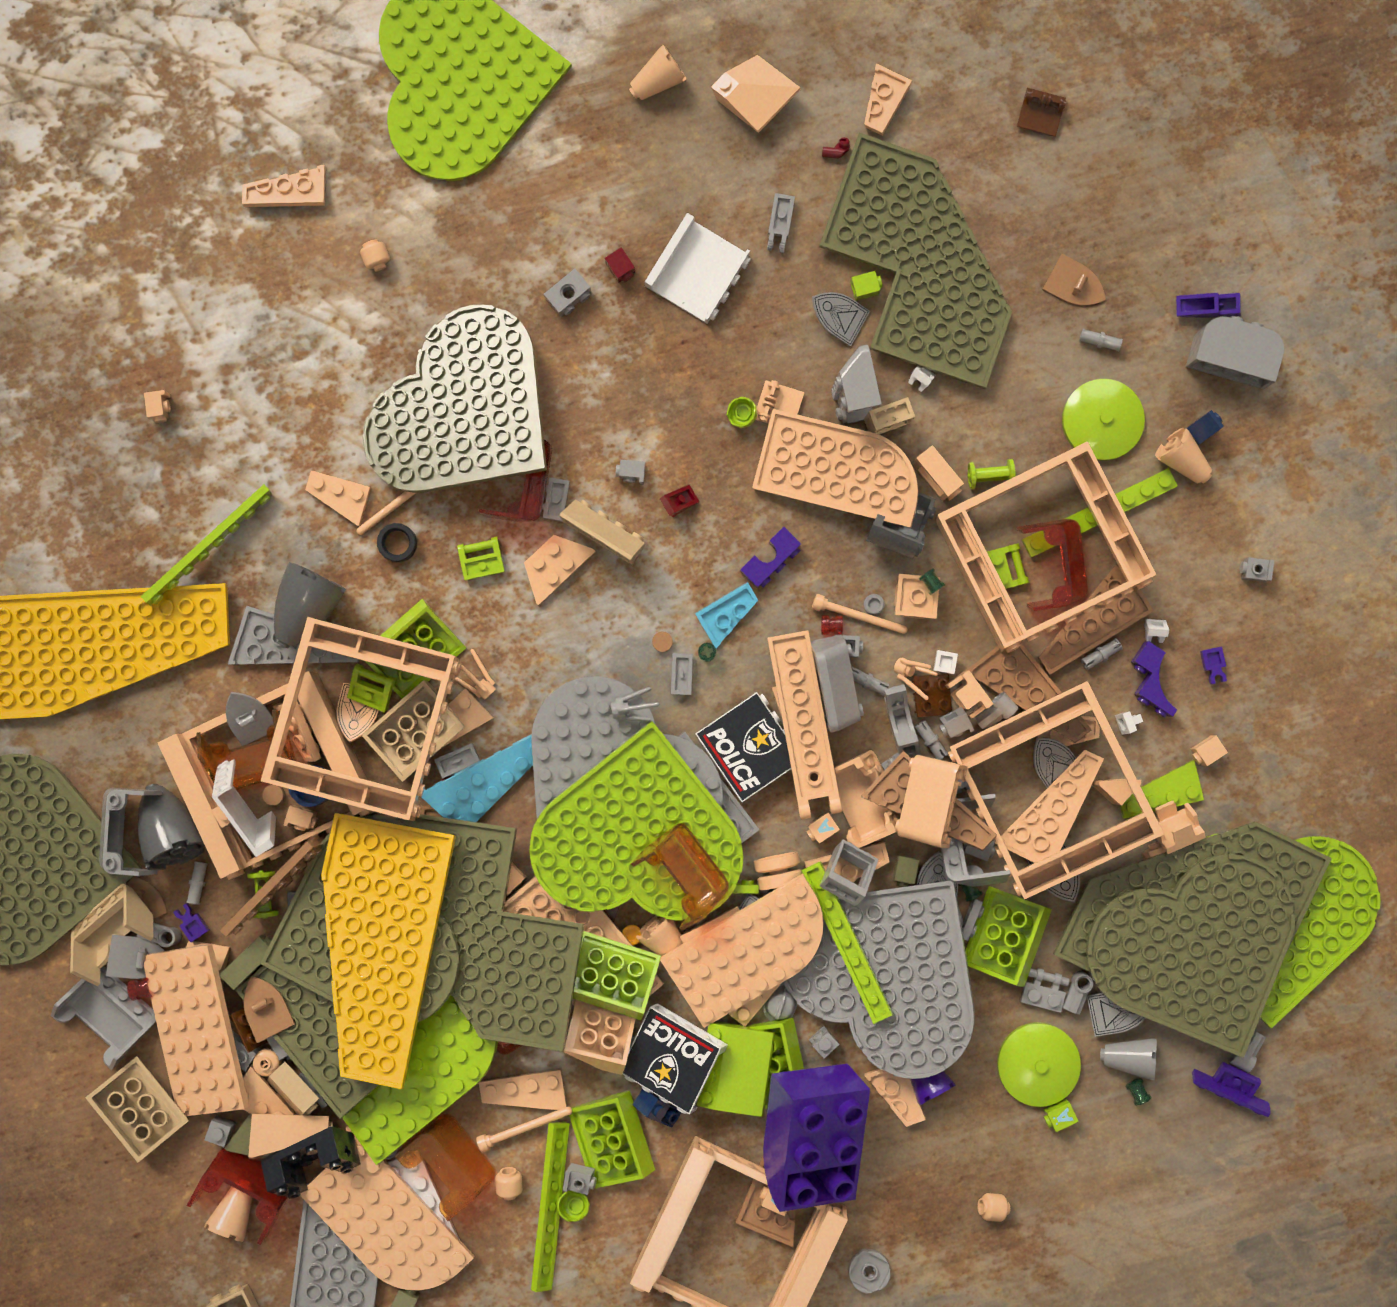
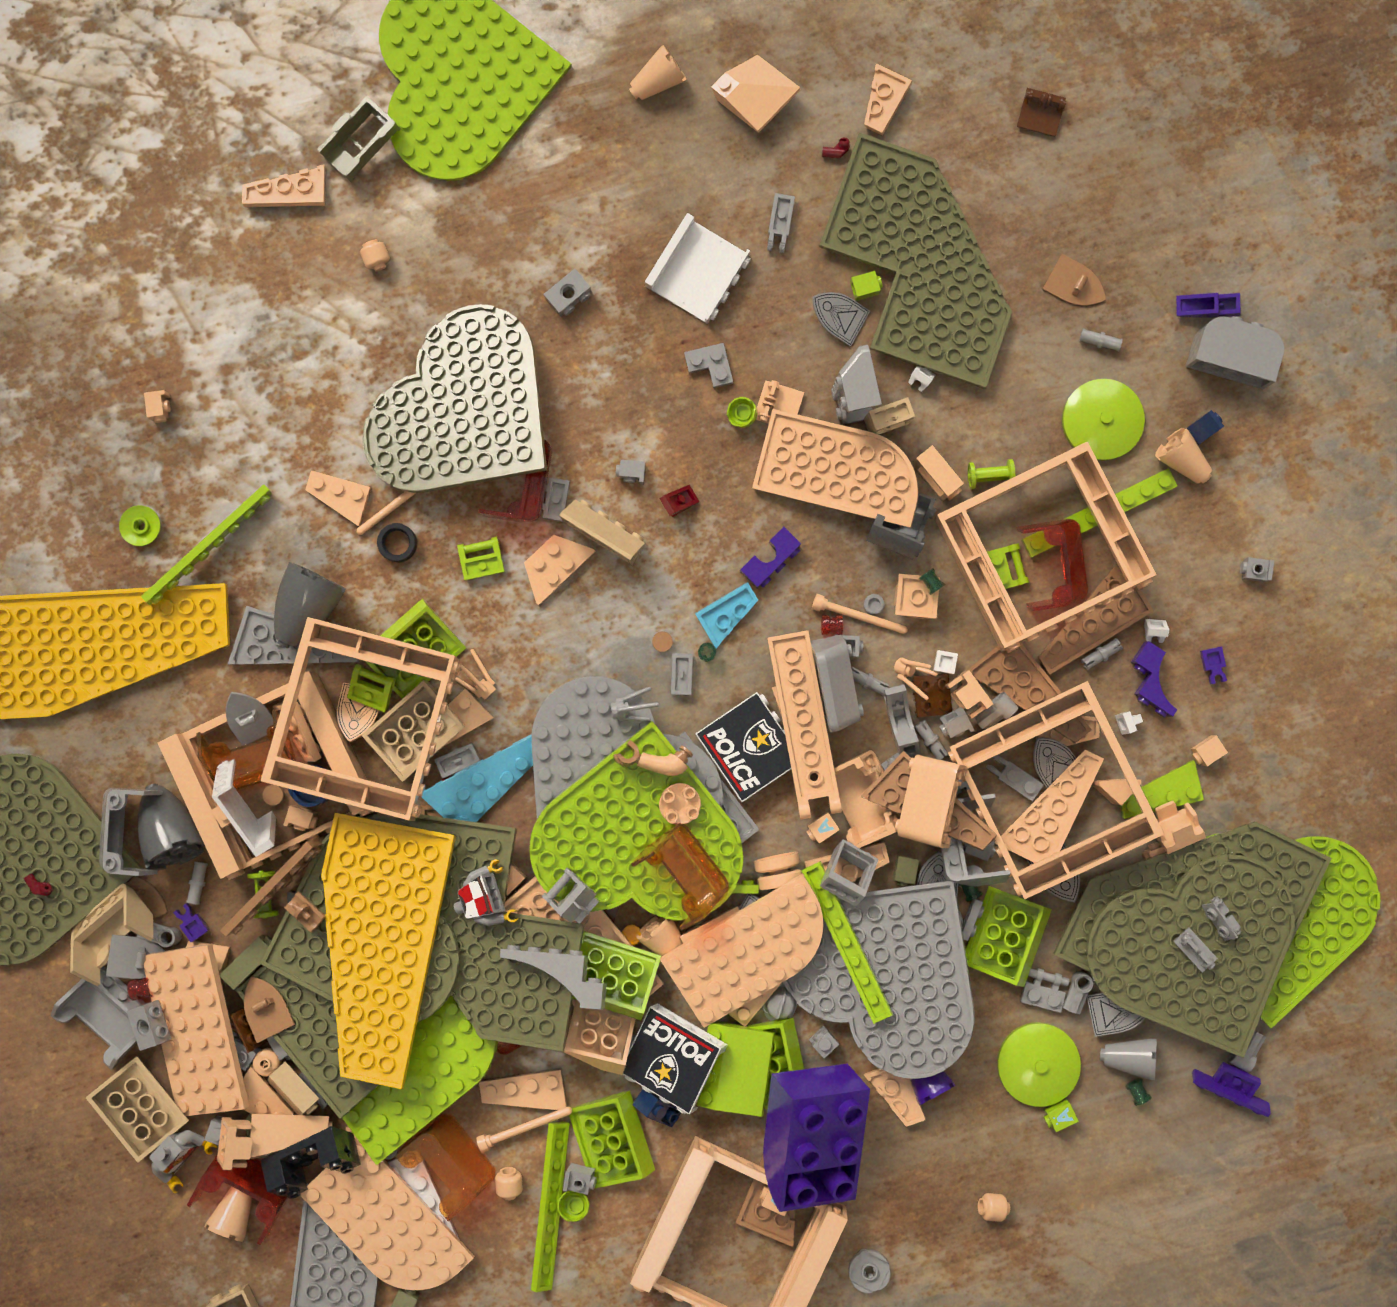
dark red brick [604,247,635,283] -> none
none -> dark red arm [23,873,53,896]
none -> lime dish [119,505,161,546]
none -> light grey brick [127,1000,171,1051]
none -> torso [150,1130,217,1193]
none -> light nougat panel [217,1117,252,1170]
none -> medium nougat hips [284,892,326,933]
none -> olive piece [317,96,401,182]
none -> torso [454,859,518,926]
none -> light grey arch [500,945,607,1010]
none -> light grey piece [542,868,600,924]
none -> light nougat piece [613,740,693,776]
none -> light nougat dish [659,783,701,825]
none -> light grey plate [684,343,733,388]
none -> light grey hinge [986,755,1044,801]
none -> light grey hinge [1173,927,1218,973]
none -> light grey hinge [1202,896,1241,941]

